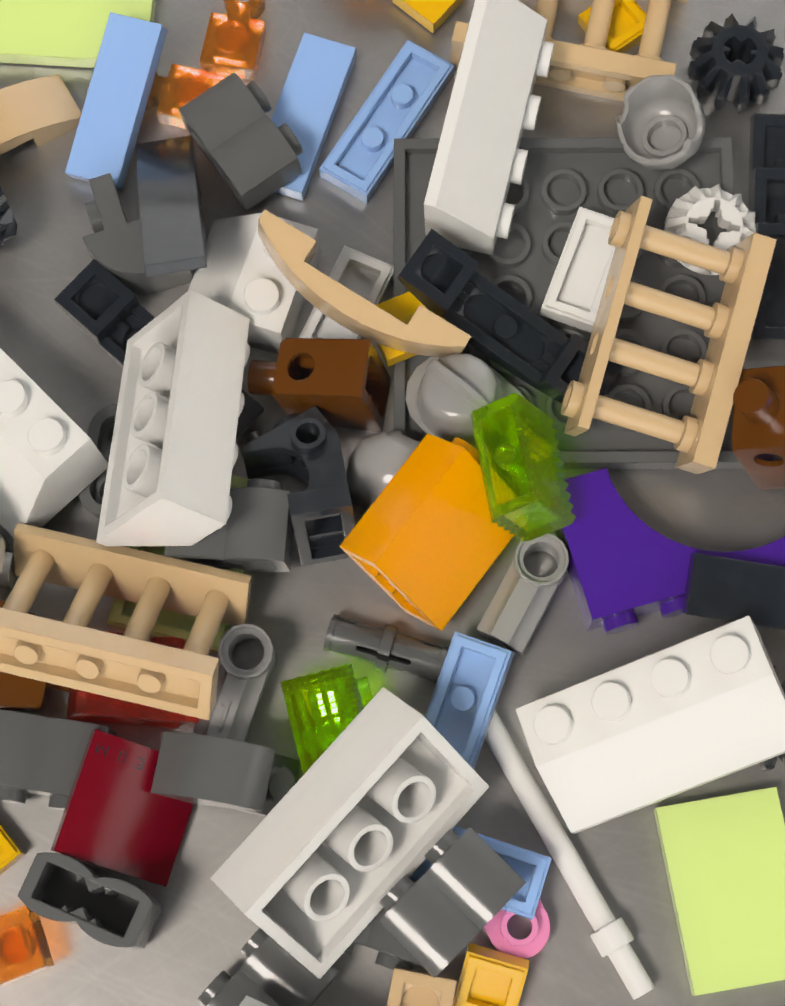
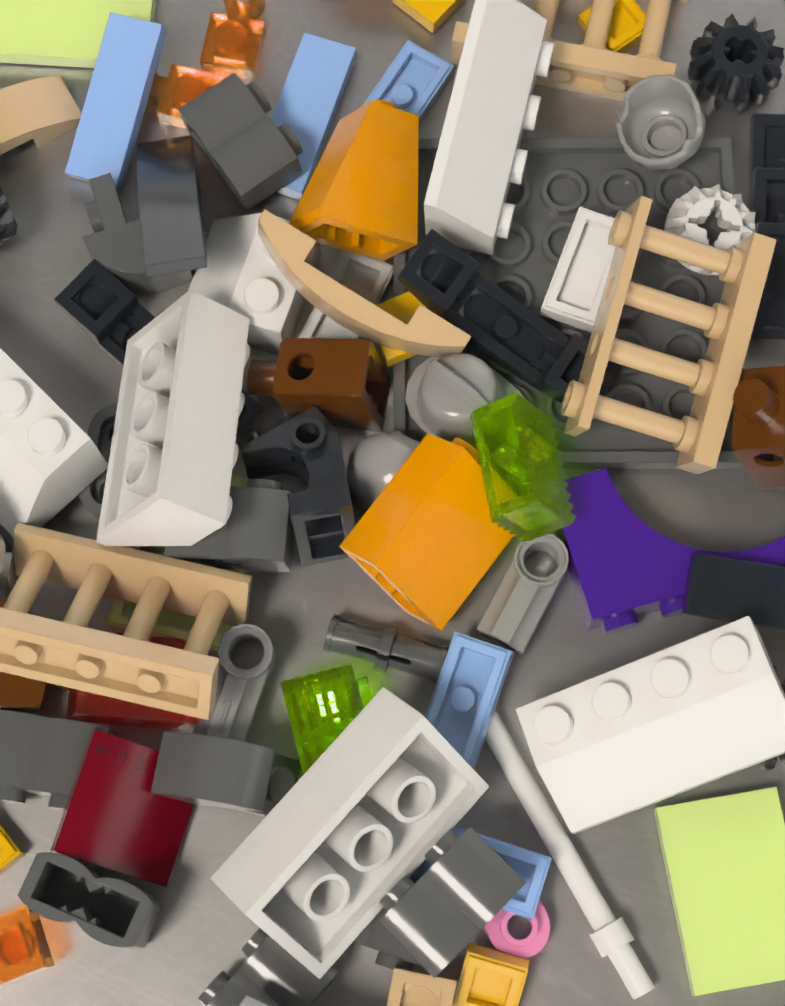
none -> light orange slope [288,100,419,261]

